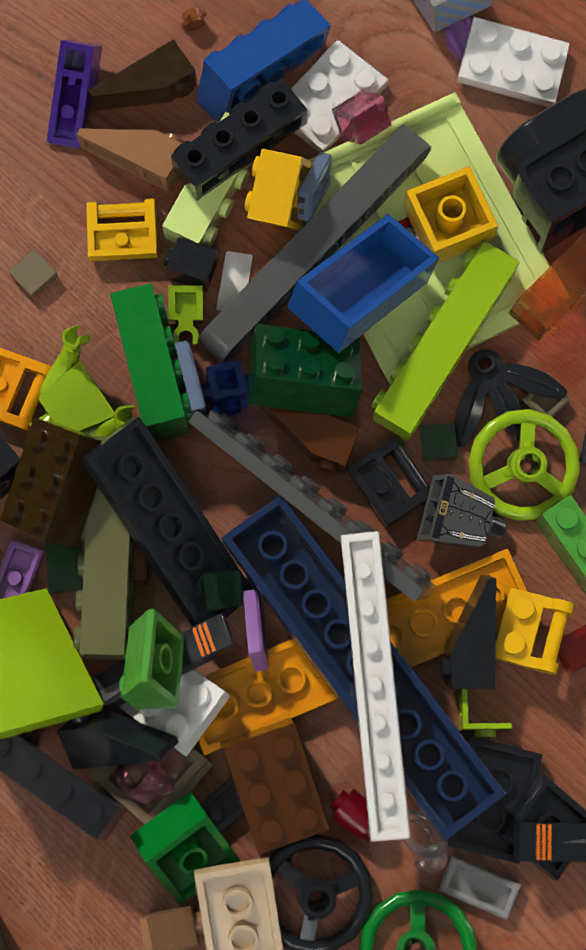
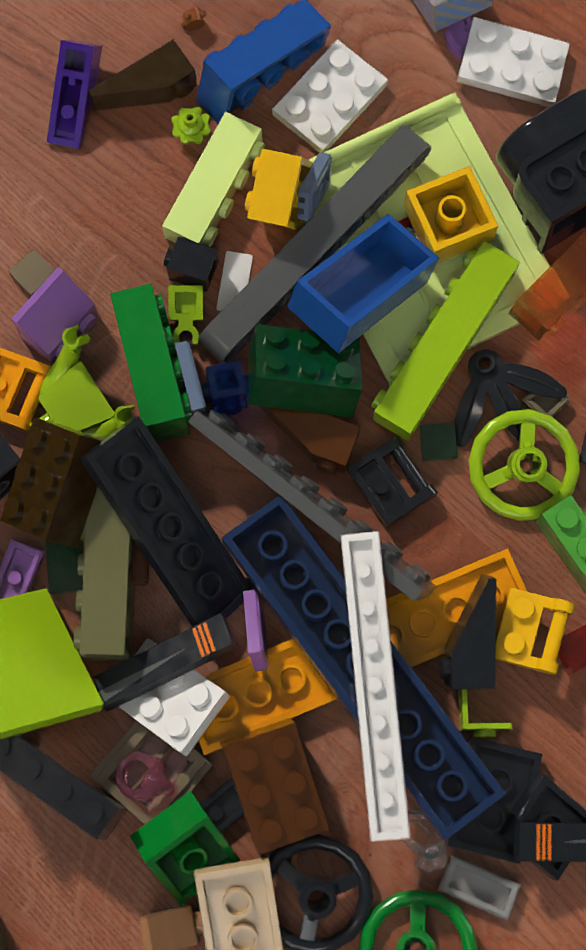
black slope [57,710,179,770] -> none
medium nougat slope [77,129,183,192] -> none
yellow plate [86,198,158,261] -> none
bright green slope [119,609,185,710] -> none
black brick [171,78,307,200] -> none
clear green tile [203,569,244,610] -> none
dark red brick [330,788,371,843] -> none
clear pink brick [331,90,392,145] -> none
dark grey torso [417,474,506,548] -> none
none -> medium lavender slope [11,267,98,364]
none -> lime plant [172,107,211,144]

